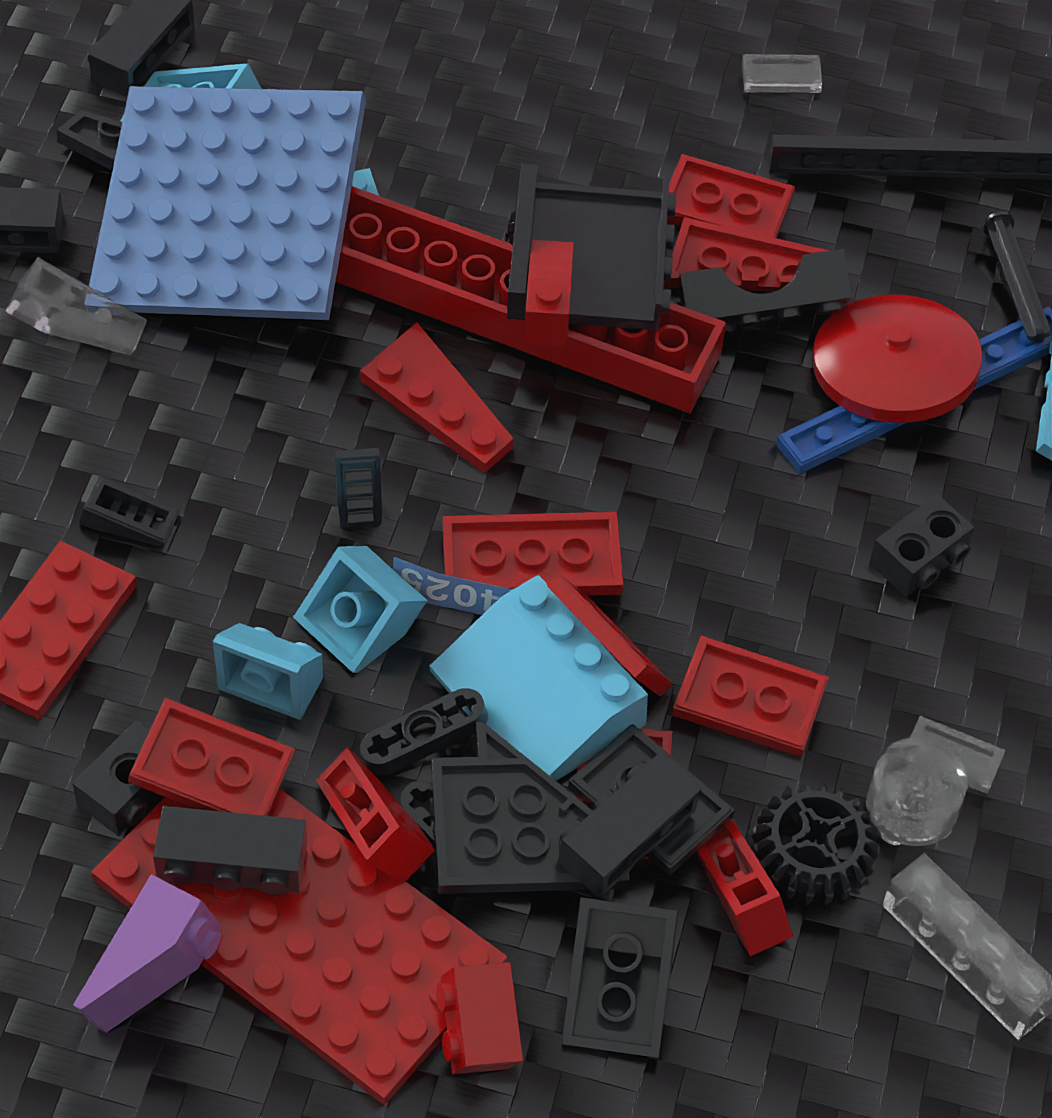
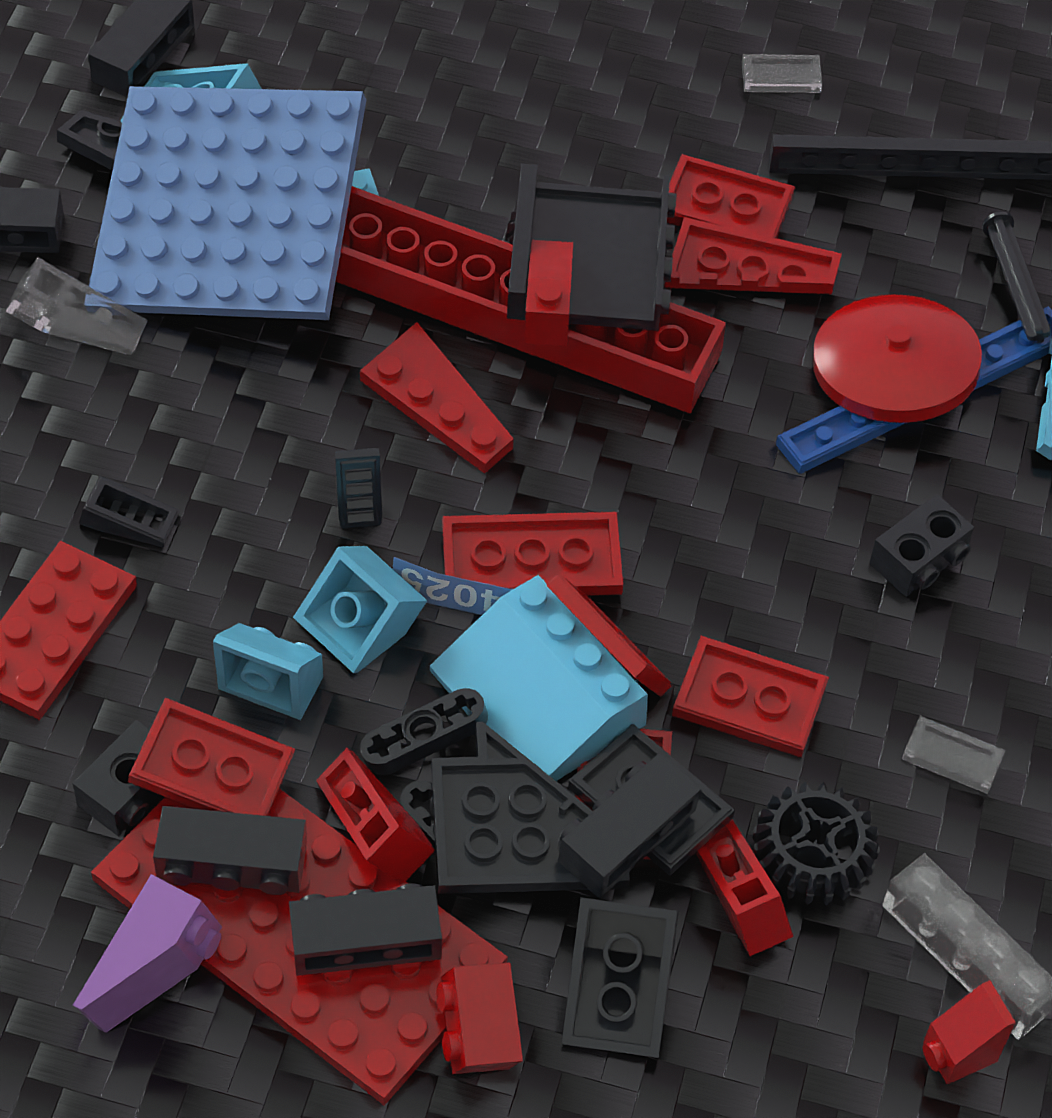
black arch [677,249,852,327] -> none
clear brick [866,737,968,846] -> none
none -> black brick [289,884,442,976]
none -> red slope [923,980,1016,1084]

